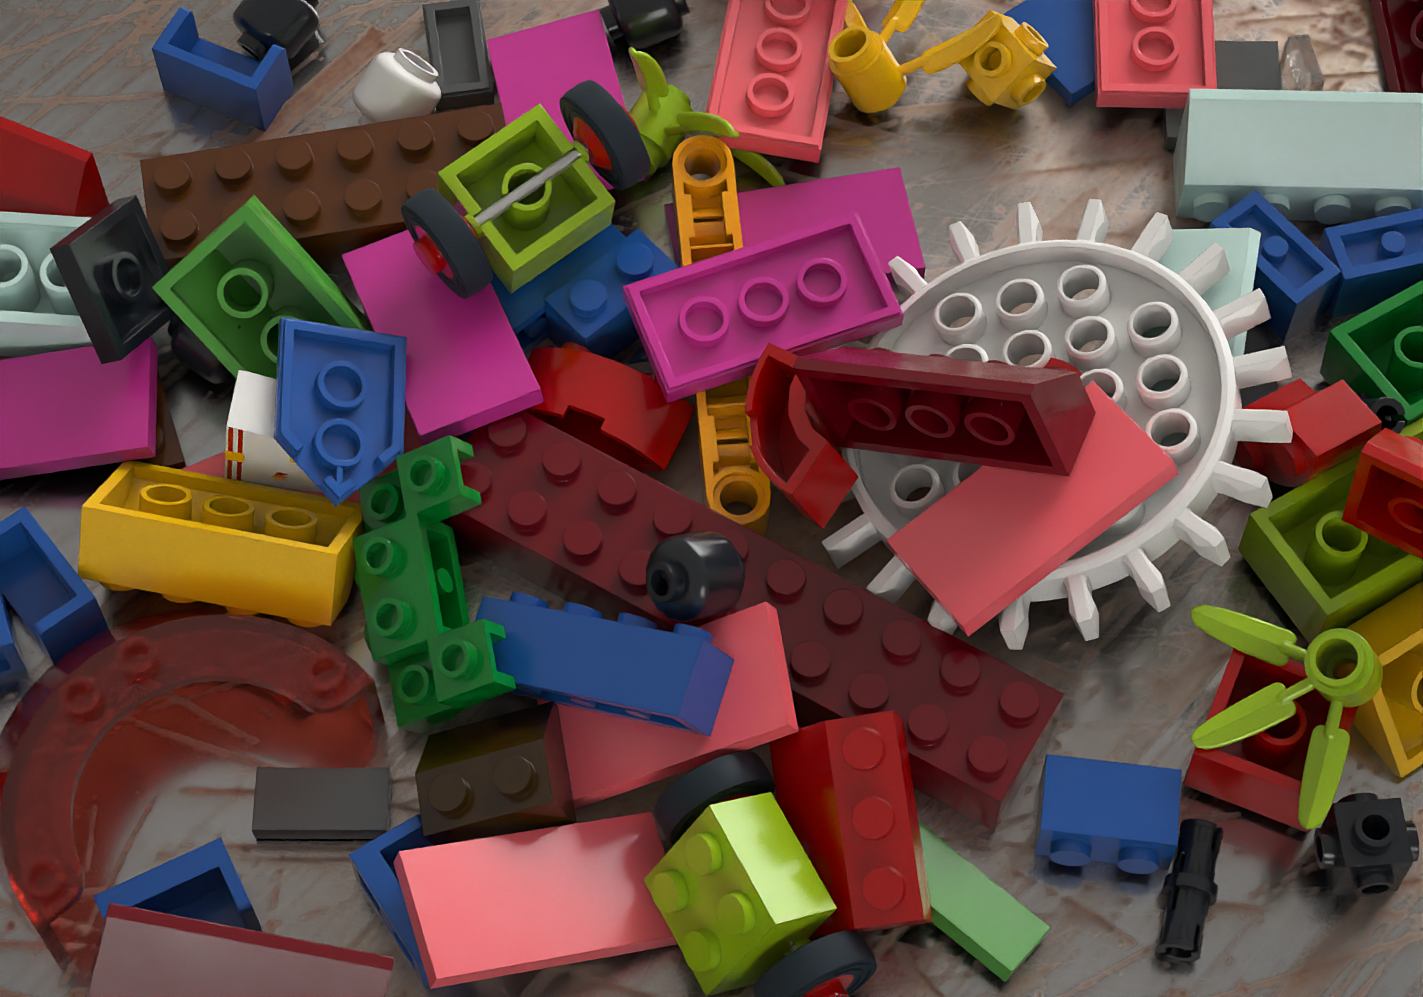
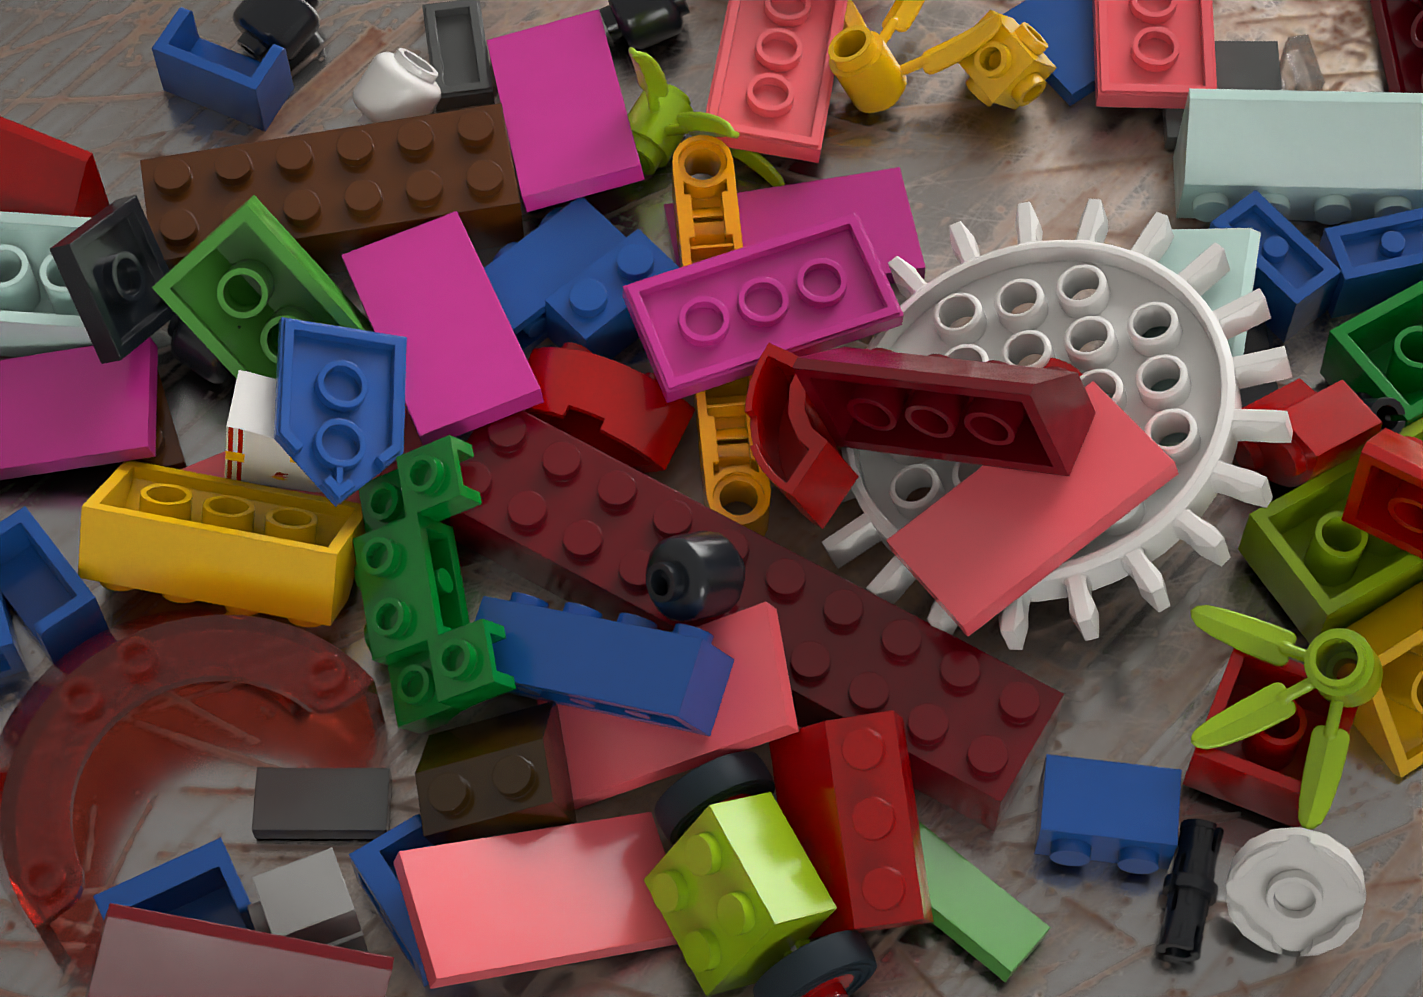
brick [401,80,651,299] -> none
black brick [1314,793,1419,897] -> none
none -> light grey piece [247,848,368,952]
none -> white tile [1226,827,1366,956]

